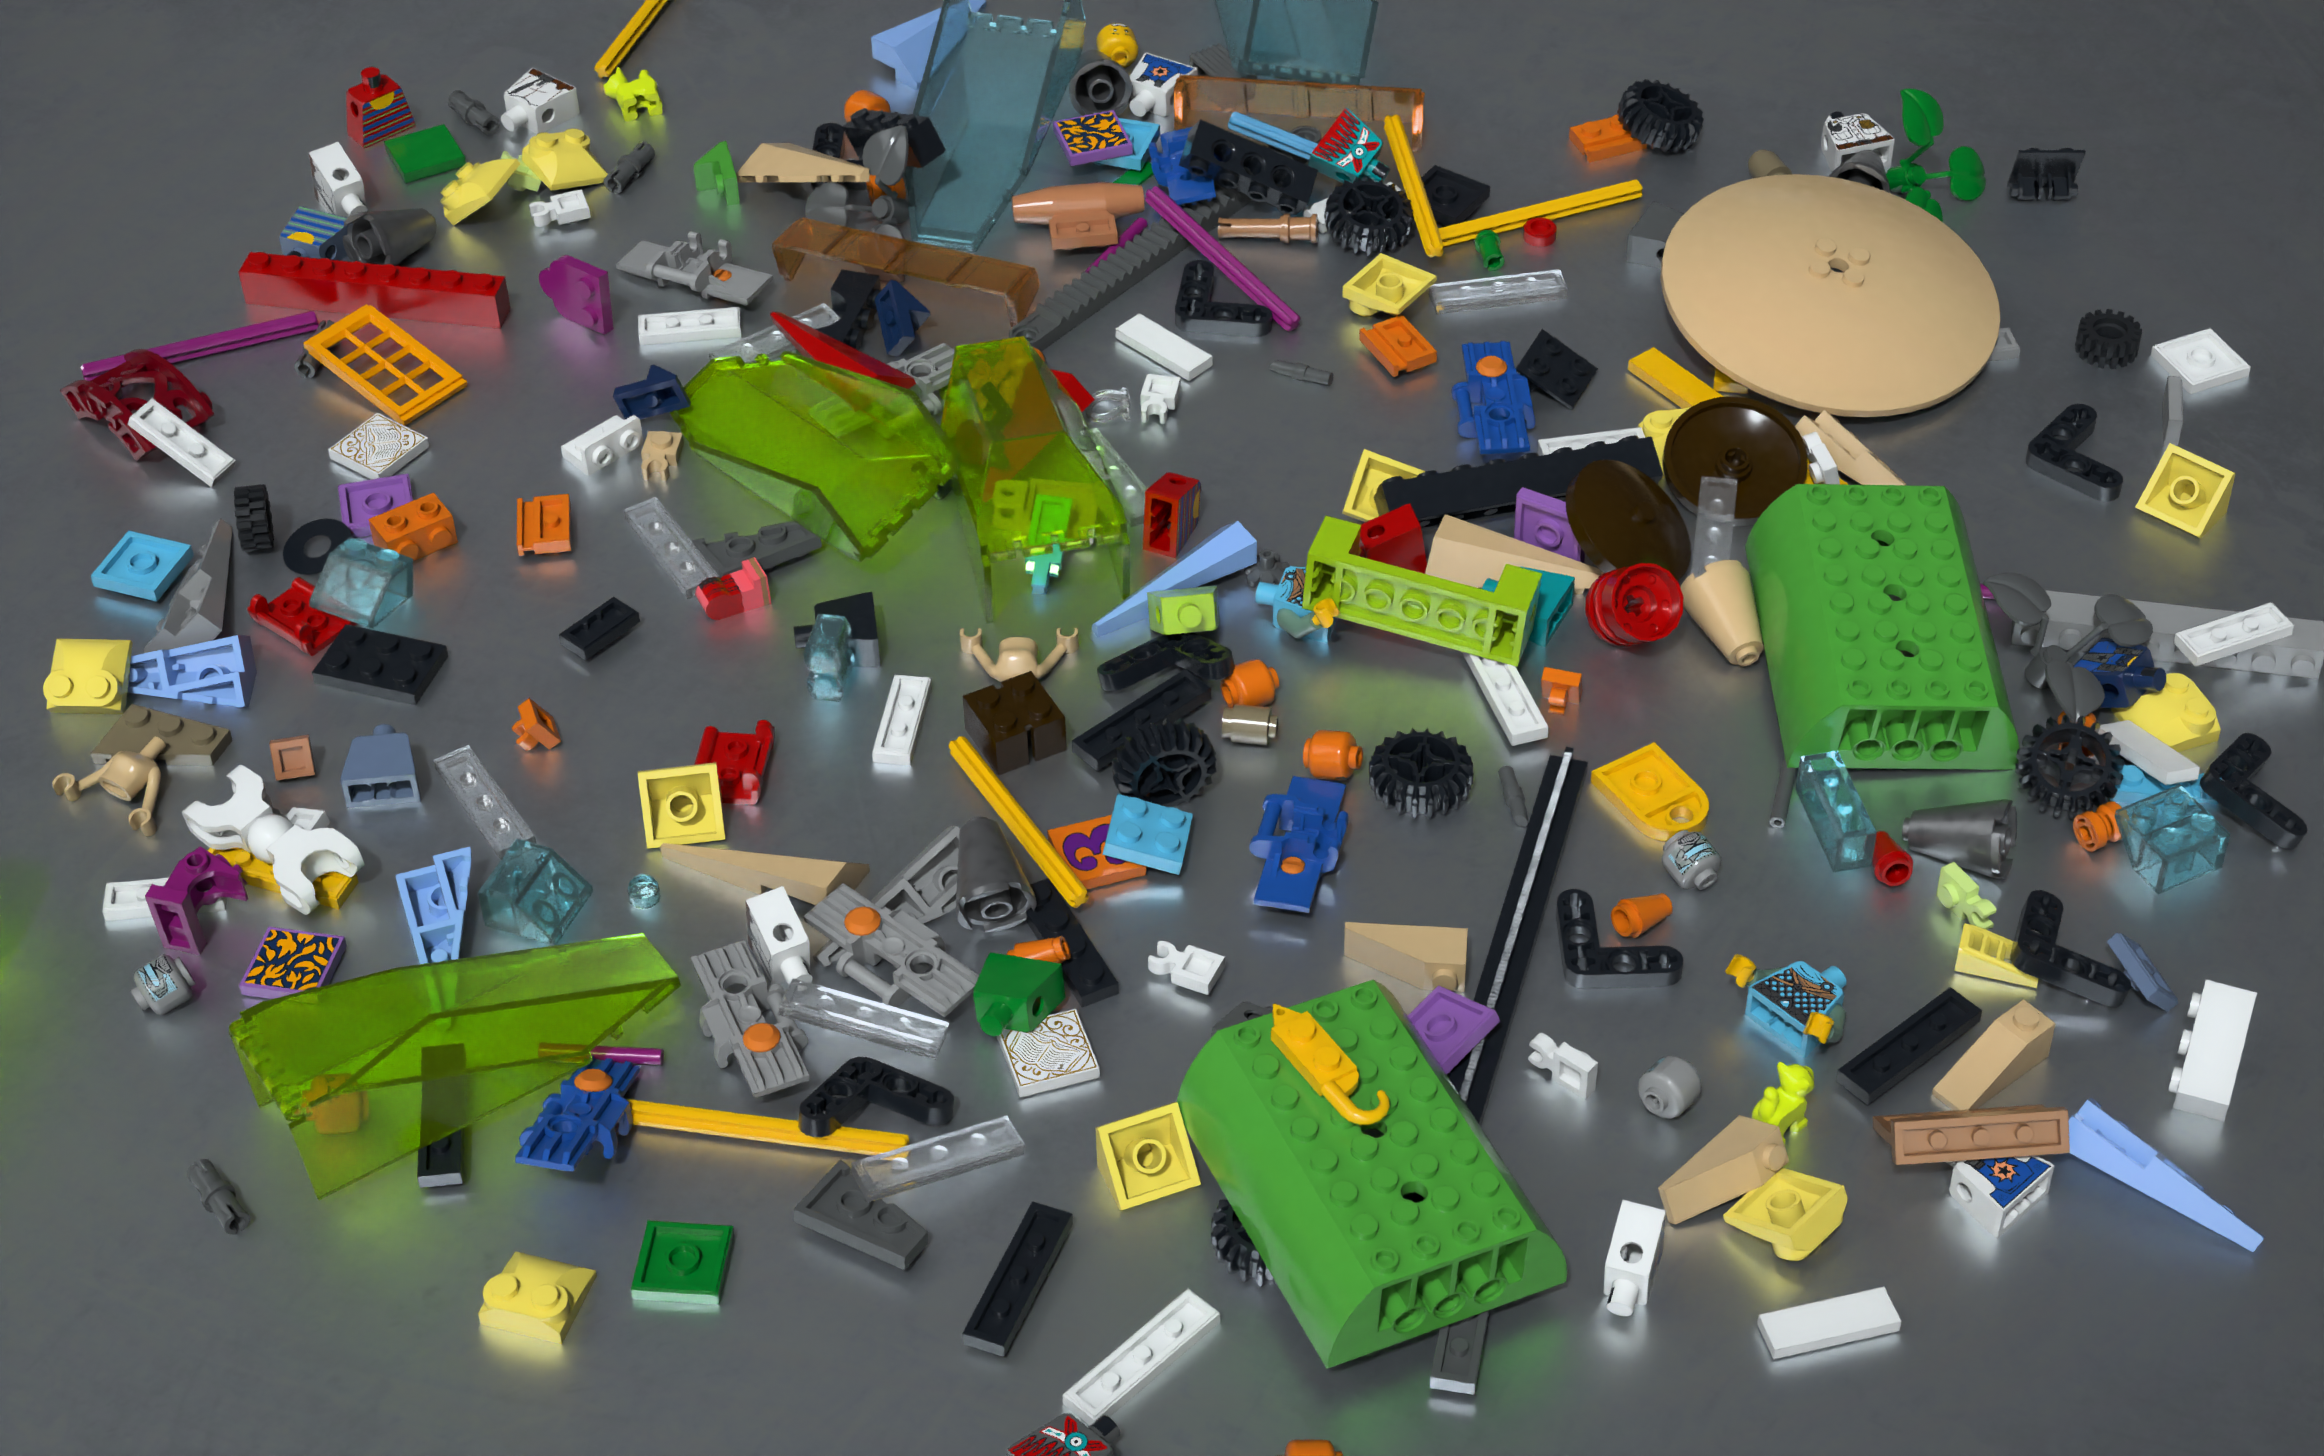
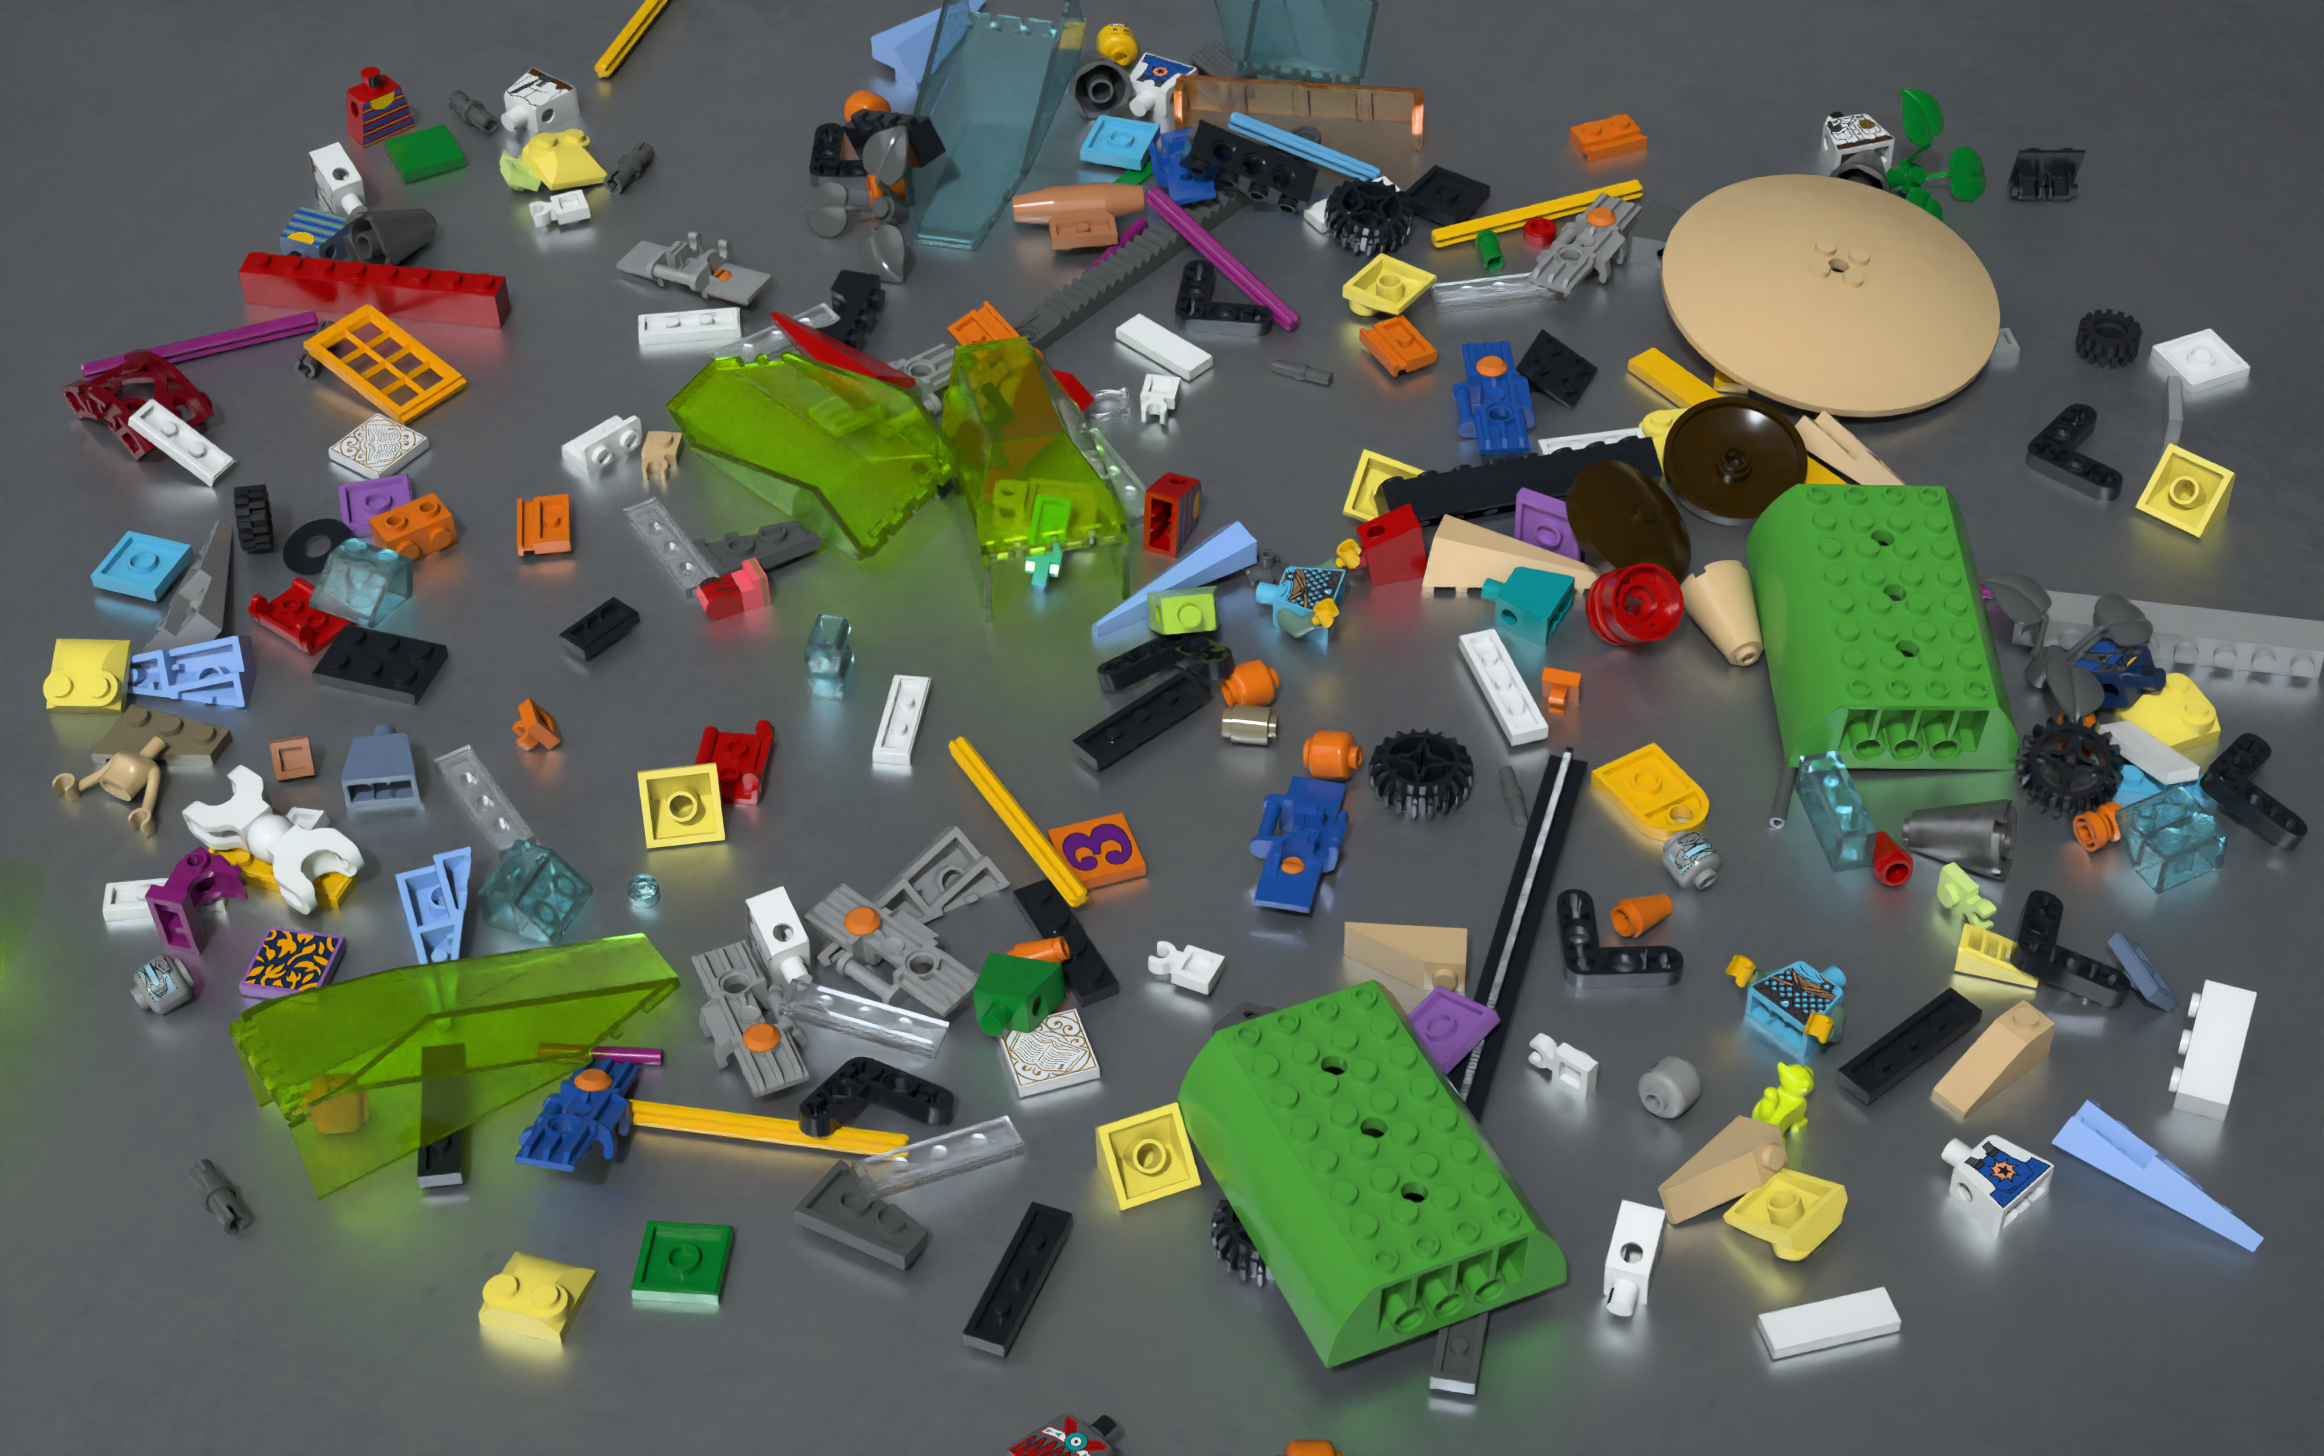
light yellow slope [440,159,521,226] -> none
magenta plate [539,255,613,335] -> none
neon yellow animal [603,67,663,122] -> none
dark blue slope [613,365,691,420] -> none
tan wedge [660,843,870,906] -> none
bright green slope [693,141,740,206] -> none
tan wedge [736,143,870,183] -> none
clear orange piece [772,218,1040,329] -> none
black torso [794,592,880,667] -> none
dark blue slope [875,280,931,357] -> none
flat silver cone [956,817,1037,932] -> none
tan piece [959,628,1079,682] -> none
dark brown piece [963,671,1067,776] -> none
tile [1053,110,1133,166] -> none
white tile [1062,1289,1220,1425] -> none
medium azure plate [1102,794,1193,875] -> none
black gear [1112,718,1217,807] -> none
medium nougat pin [1218,214,1319,244] -> none
yellow plate [1270,1003,1390,1125] -> none
lime plate [1302,516,1542,667] -> none
torso [1308,107,1391,183] -> none
yellow axle [1384,114,1444,258] -> none
black gear [1617,79,1704,153] -> none
clear tile [1691,476,1738,578] -> none
dark tan brick [1748,149,1792,178] -> none
white plate [1802,431,1840,484] -> none
medium nougat fence [1873,1104,2070,1165] -> none
white tile [2174,602,2294,667] -> none
none -> orange plate [947,300,1024,368]
none -> light grey piece [1527,193,1642,294]

